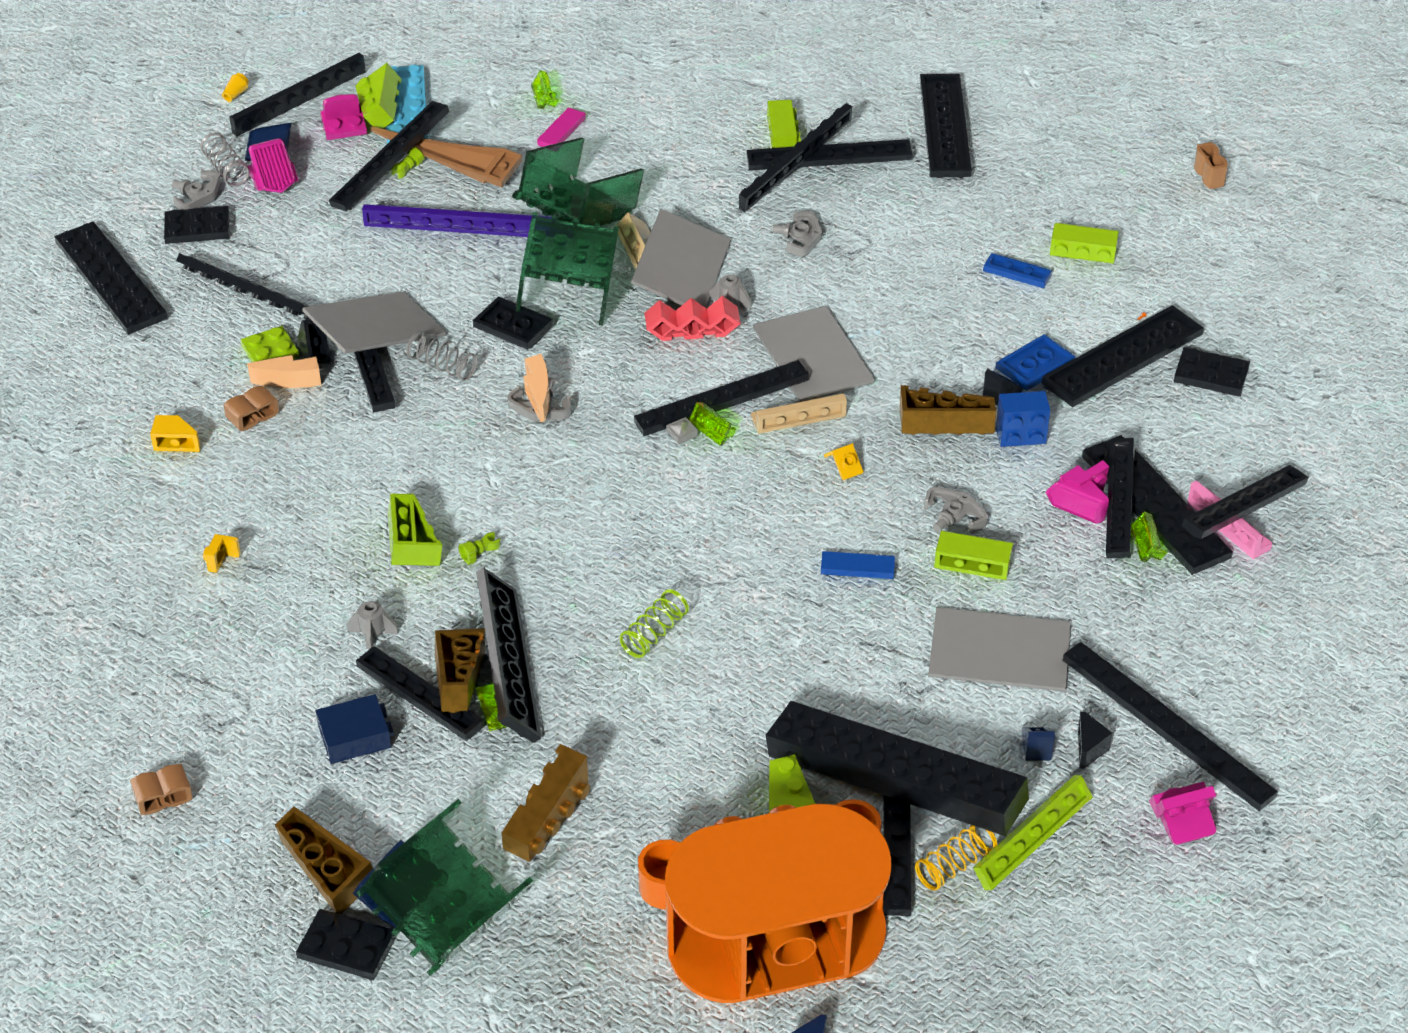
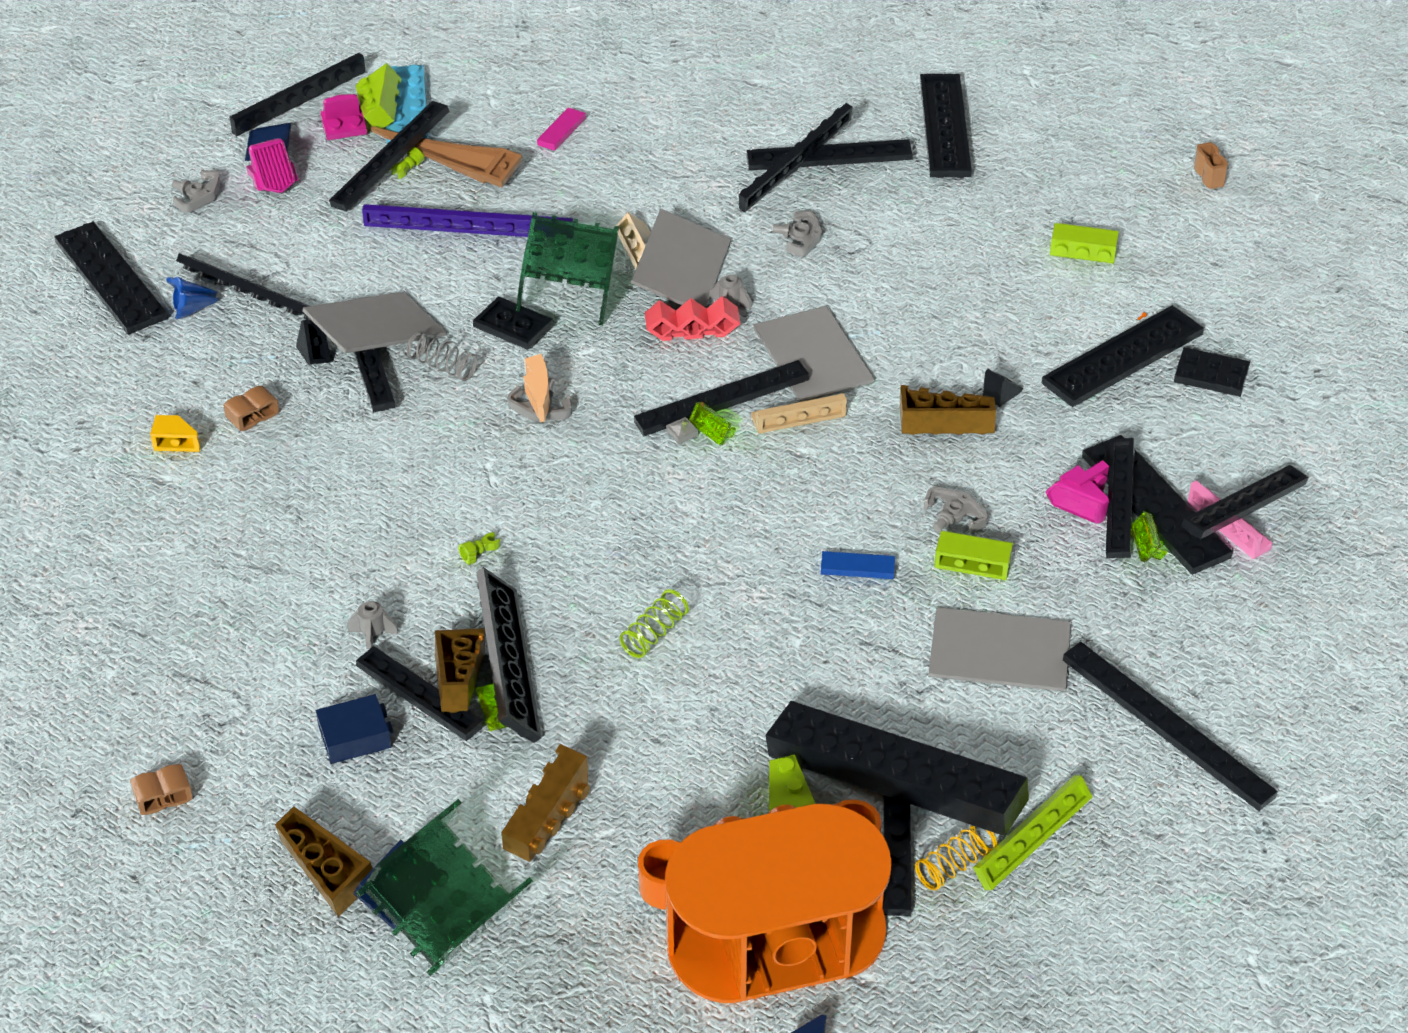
black plate [164,206,230,244] -> none
light grey piece [200,132,249,186] -> none
yellow bracket [203,534,241,573] -> none
yellow cone [222,73,249,102] -> none
lime plate [240,326,299,362] -> none
light nougat slope [247,355,321,388] -> none
black plate [296,908,397,980] -> none
lime wedge [388,493,442,566] -> none
clear green windscreen [512,137,644,233] -> none
clear neon green plate [531,70,559,109] -> none
lime brick [767,100,801,148] -> none
yellow bracket [824,443,863,480] -> none
blue tile [983,253,1052,289] -> none
blue tile [995,334,1076,391] -> none
blue brick [996,391,1050,447] -> none
dark blue slope [1022,727,1055,761] -> none
black slope [1077,711,1113,769] -> none
dark pink piece [1149,781,1216,845] -> none
none -> blue hat [166,277,219,319]

